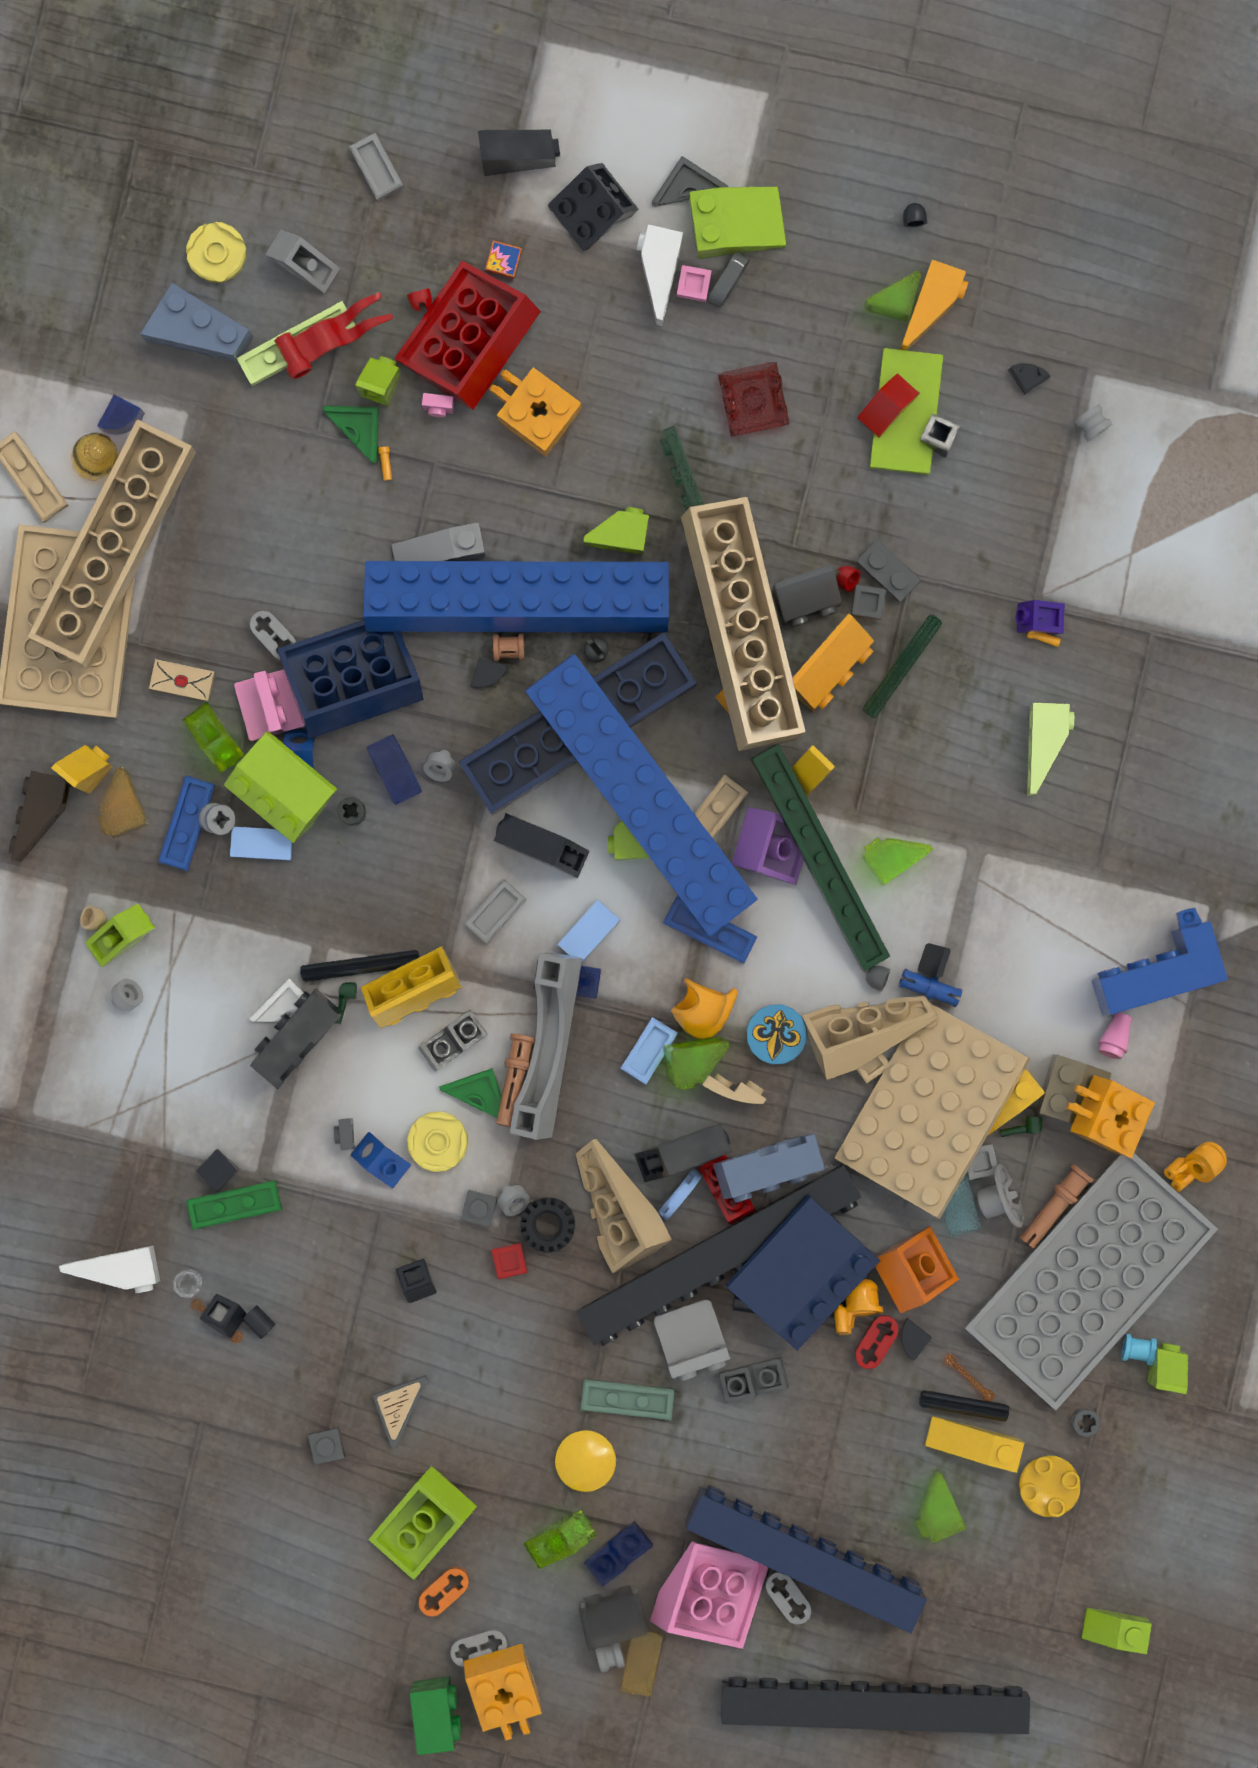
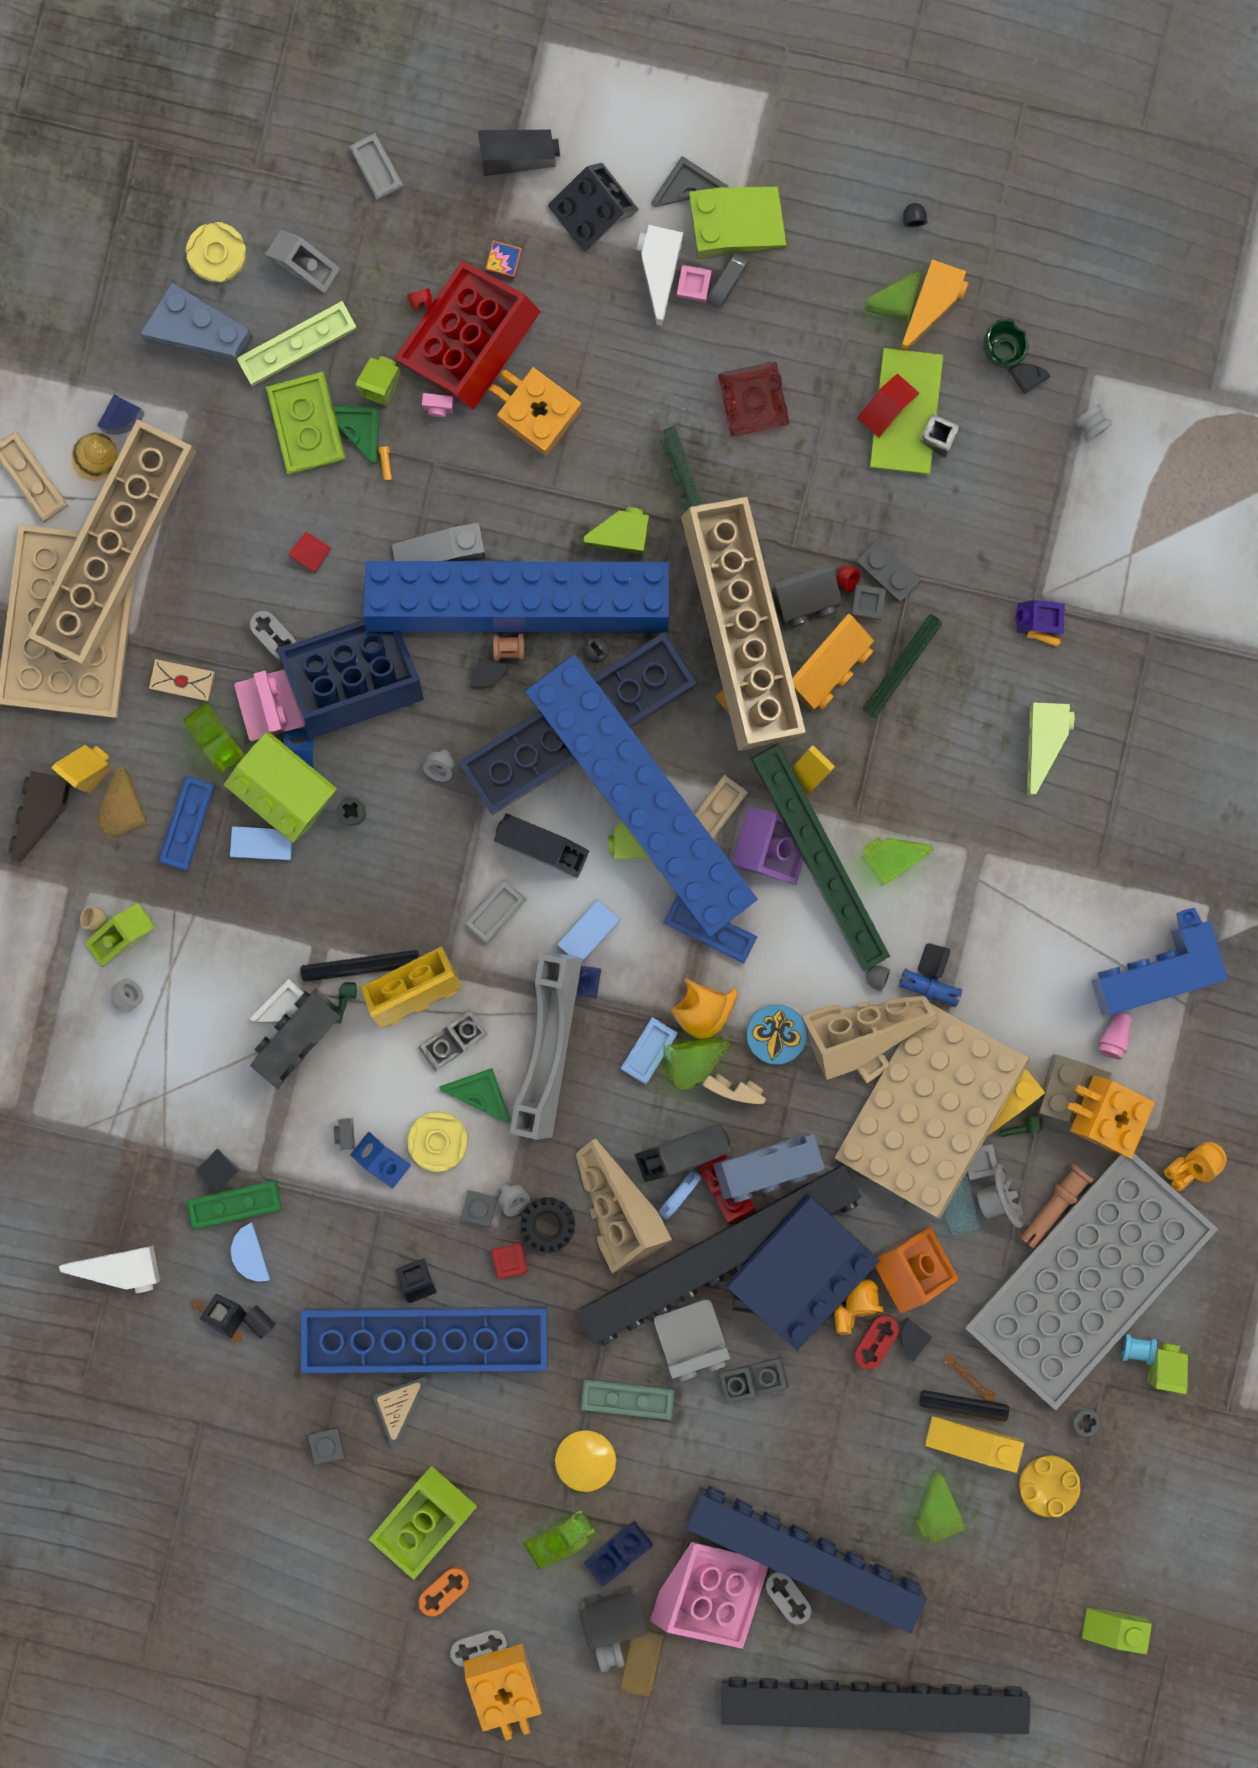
clear bush [173,1270,202,1298] -> none
light grey wheel [199,803,235,835] -> none
red flag [274,292,394,380] -> none
clear blue slope [366,734,422,805] -> none
green brick [410,1676,462,1755] -> none
nougat pin [495,1033,535,1127] -> none
none -> light blue tile [231,1222,271,1282]
none -> lime tile [266,371,347,475]
none -> red slope [288,532,332,573]
none -> blue brick [301,1306,548,1373]
none -> dark green hair [983,319,1029,368]

